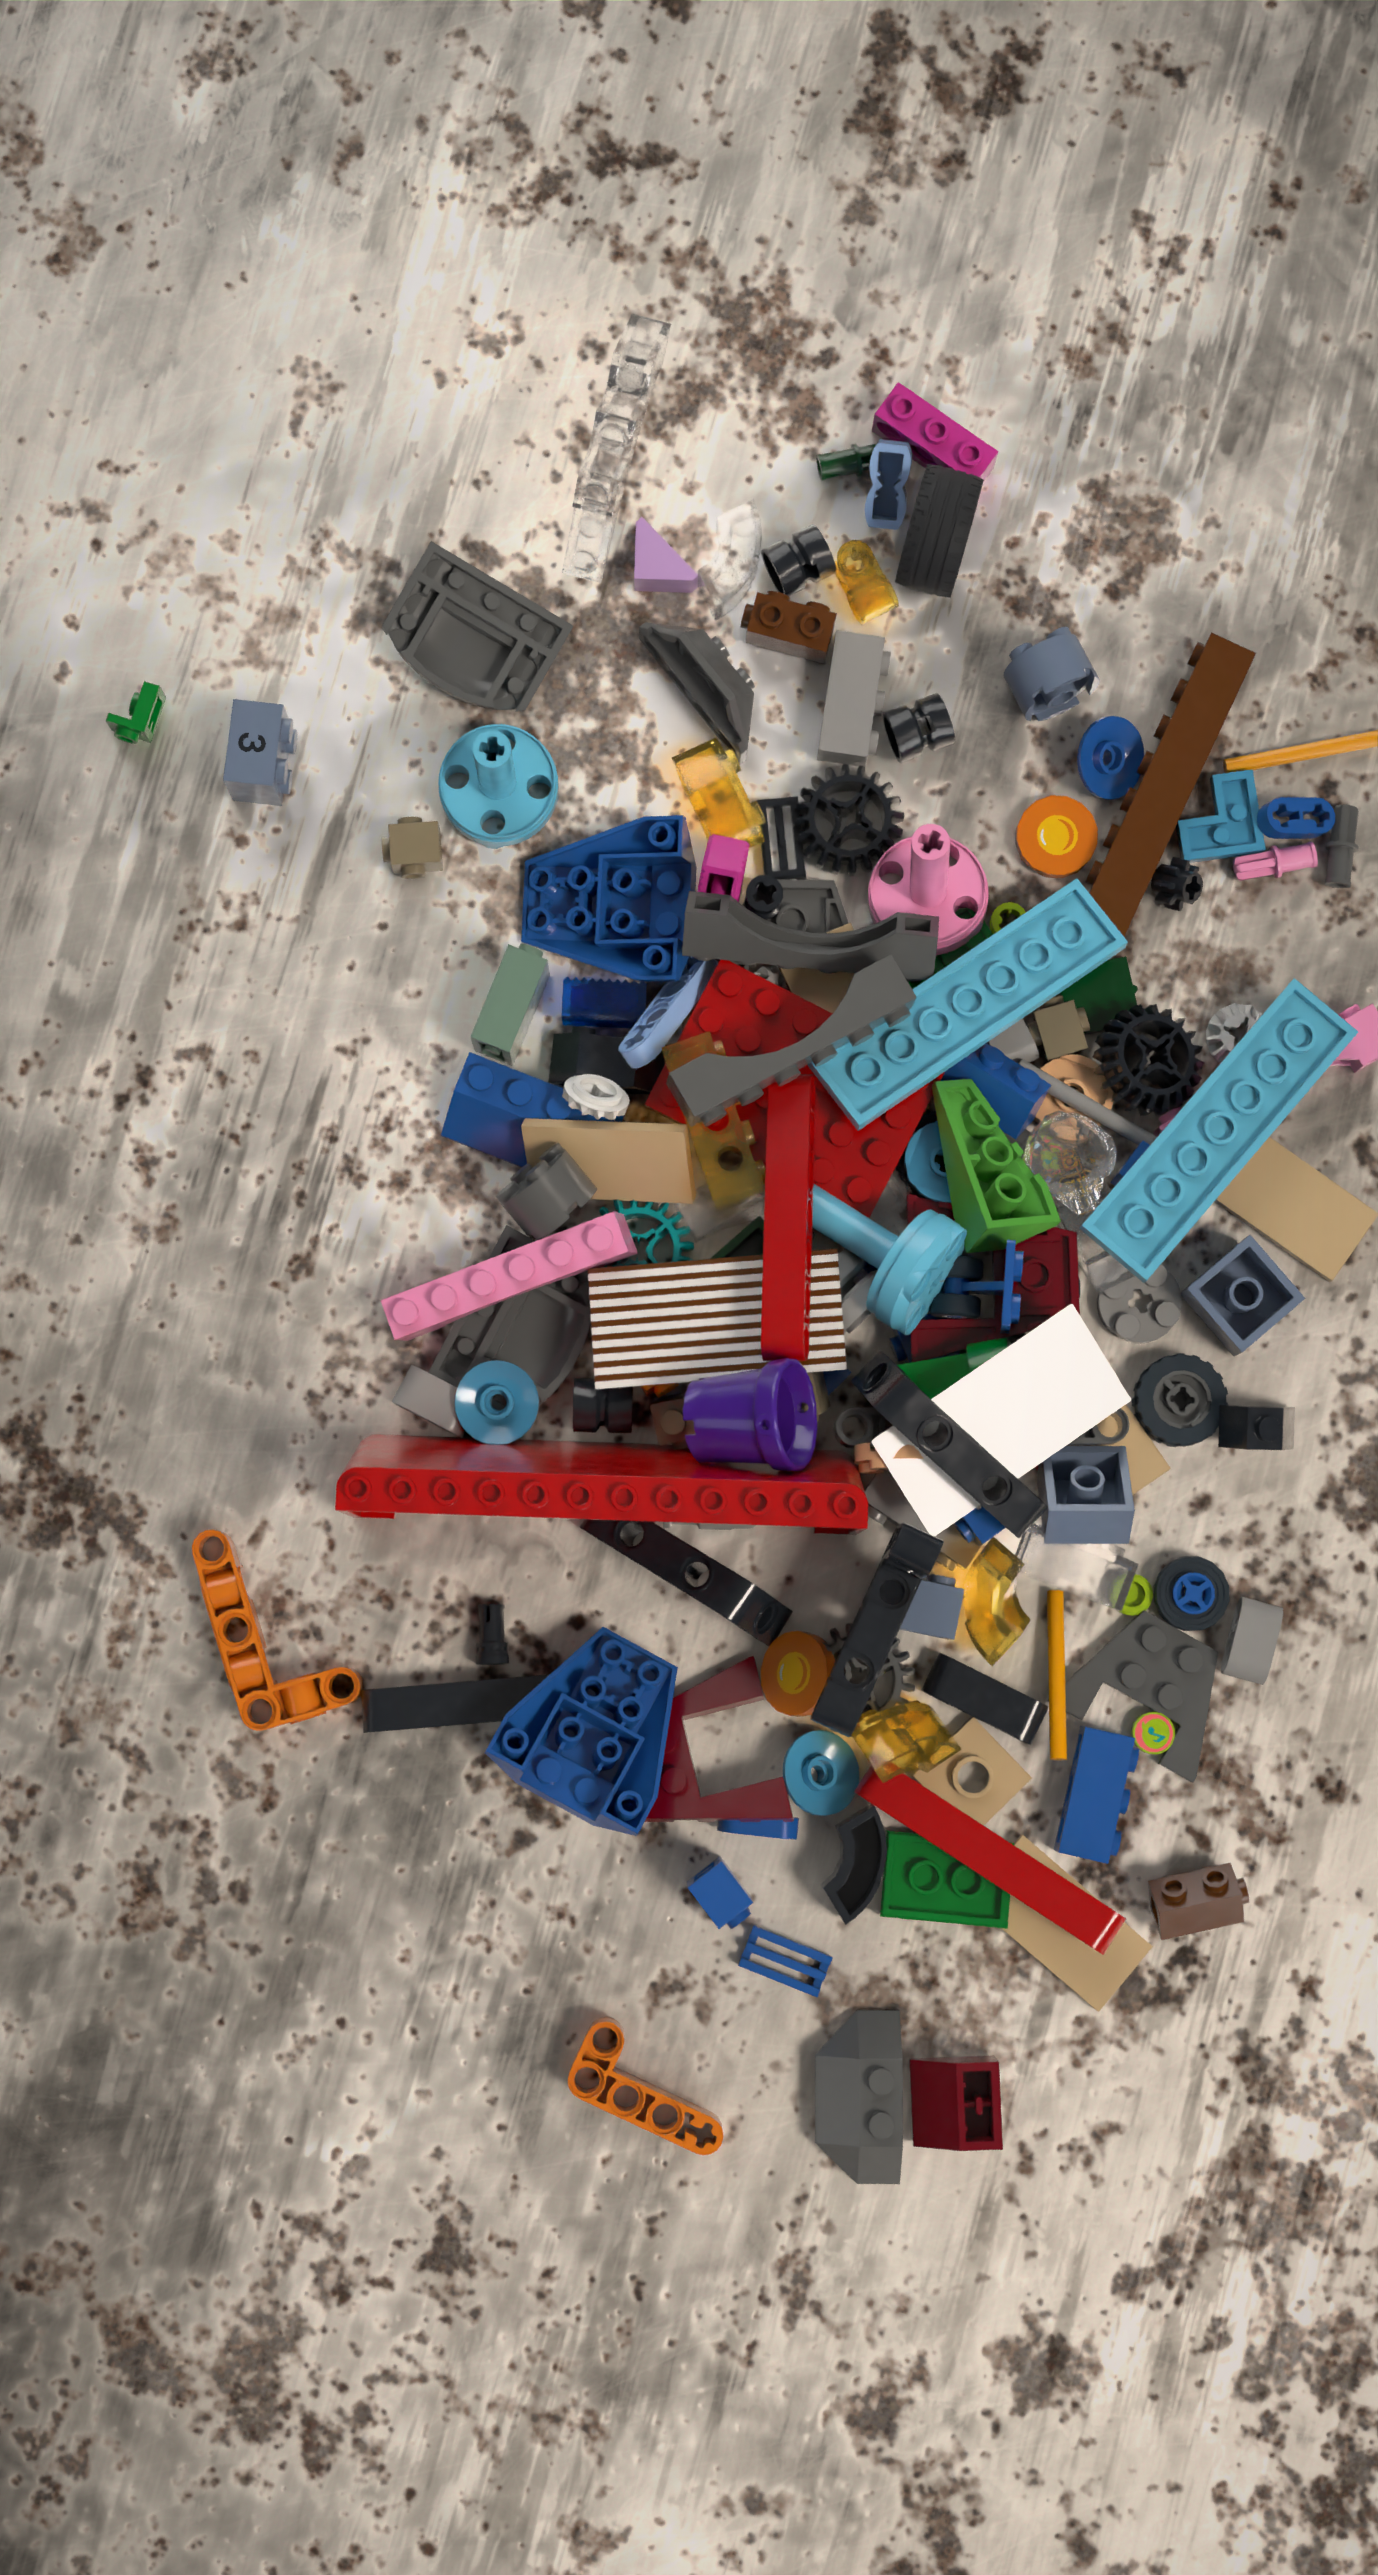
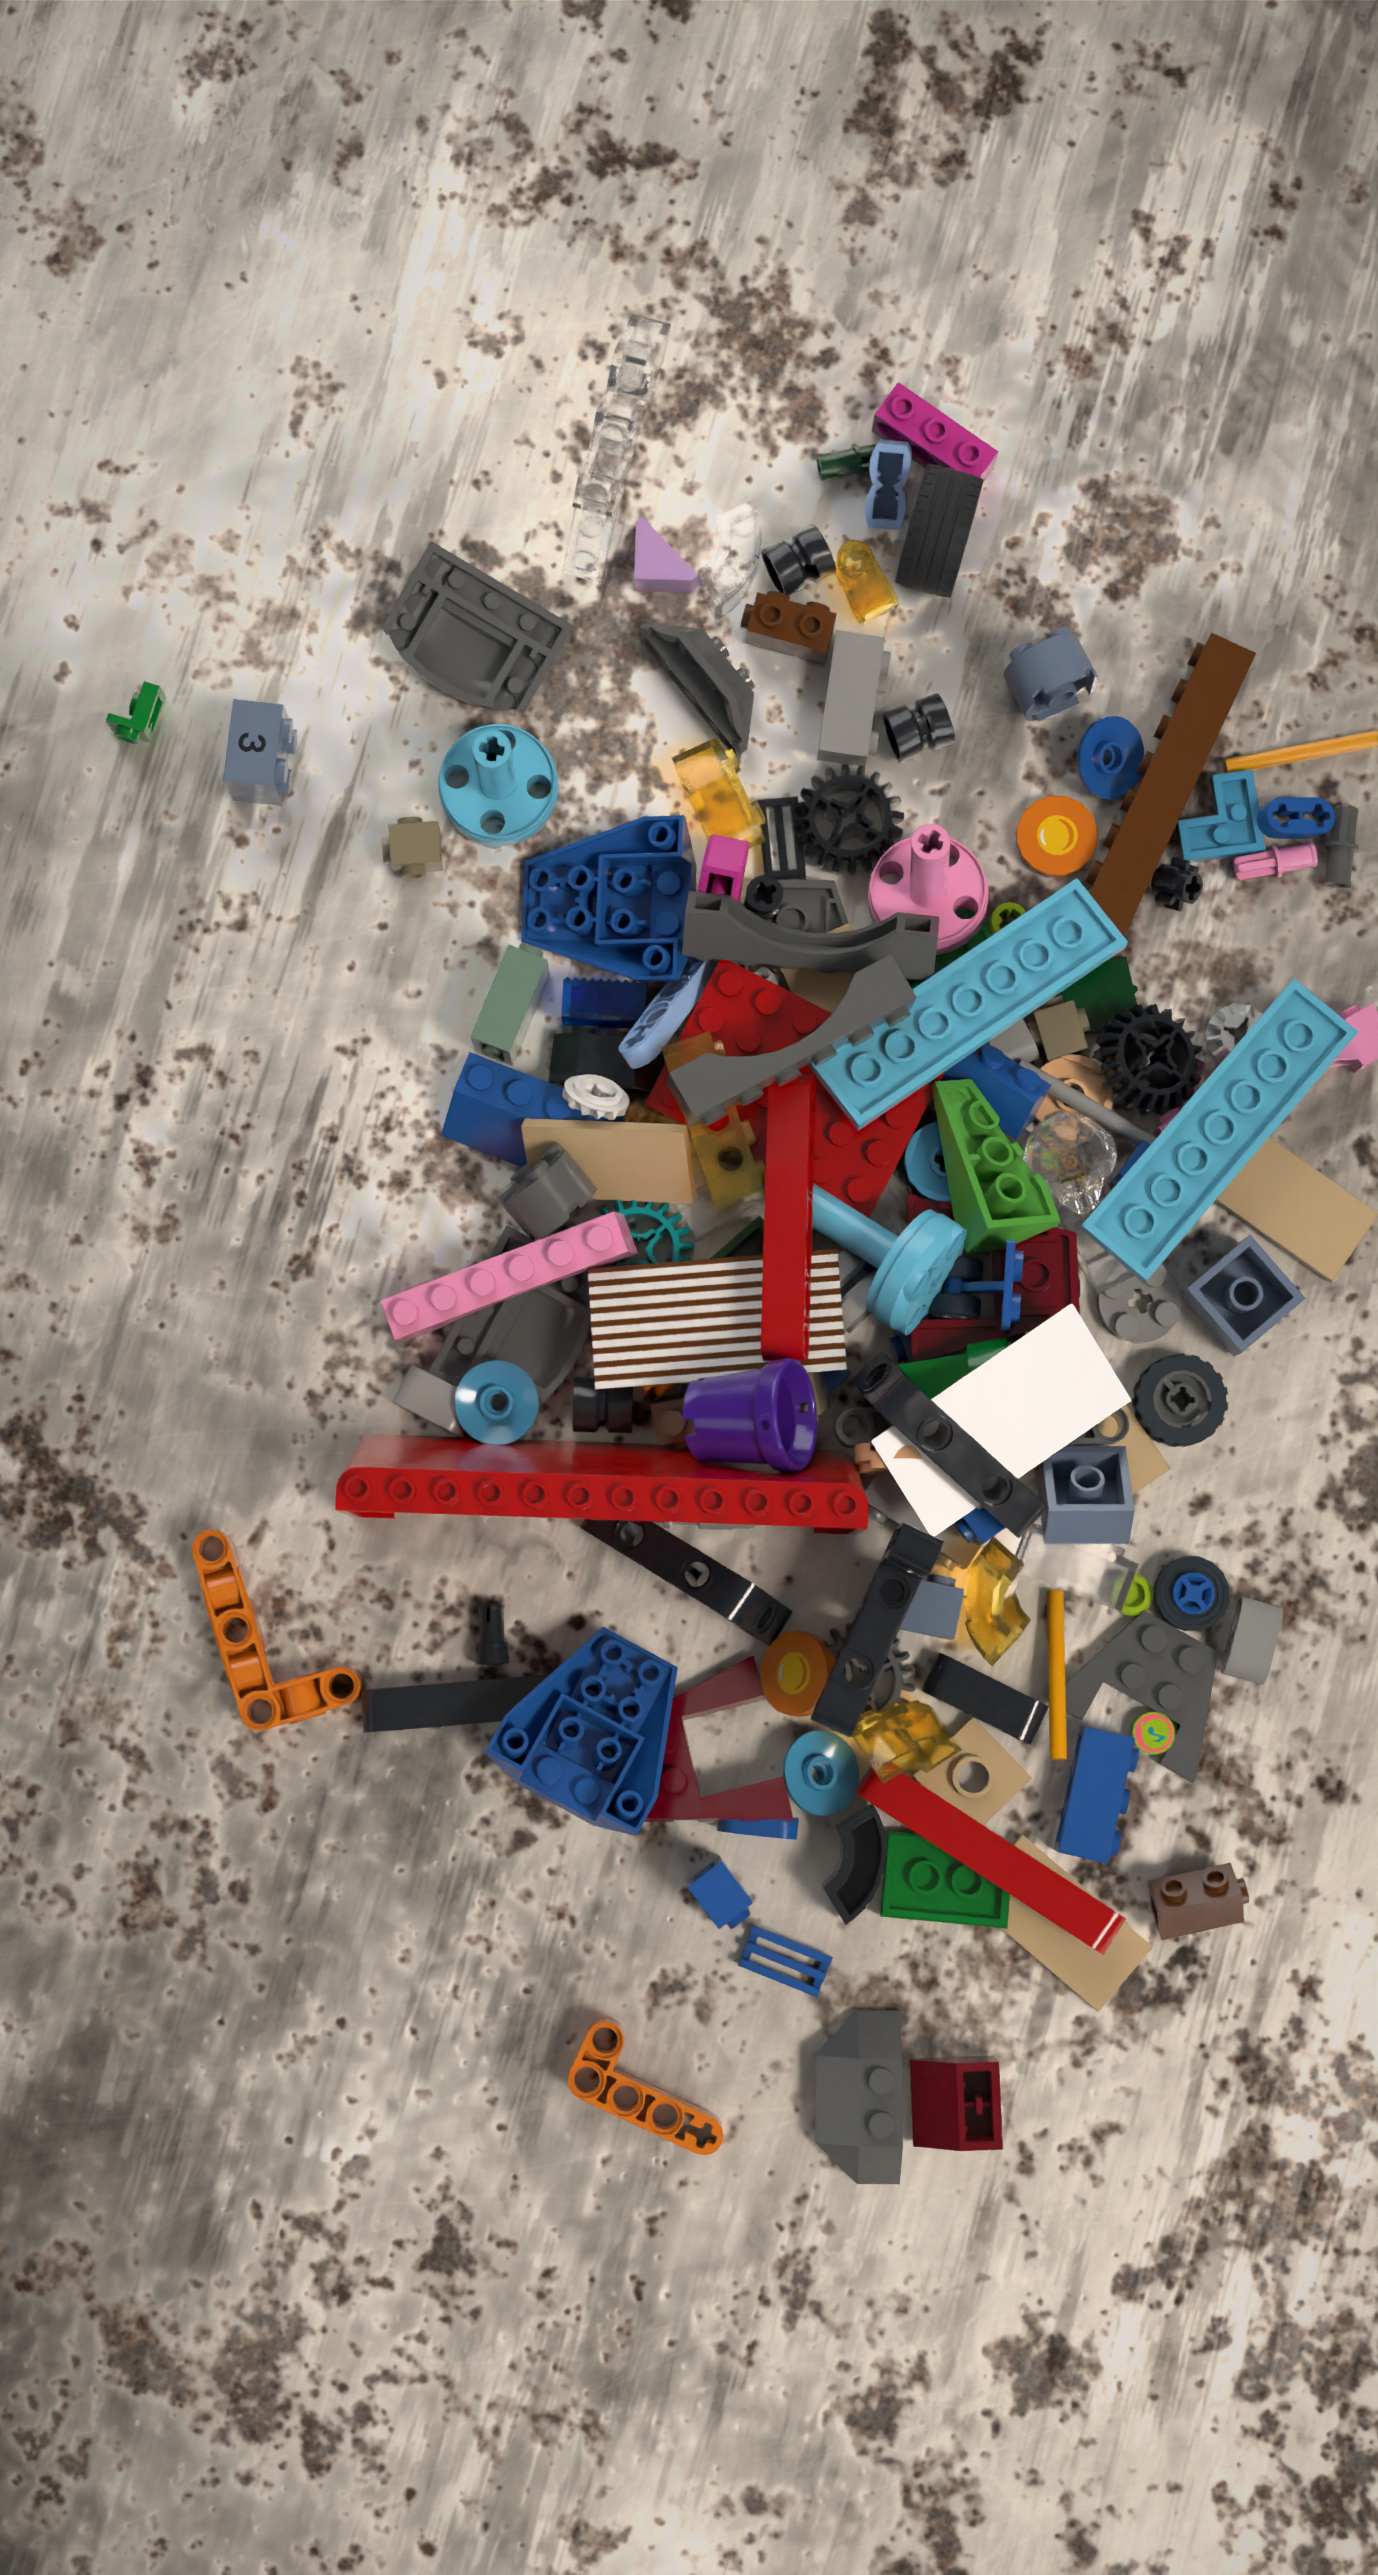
black slope [1218,1405,1295,1450] -> none

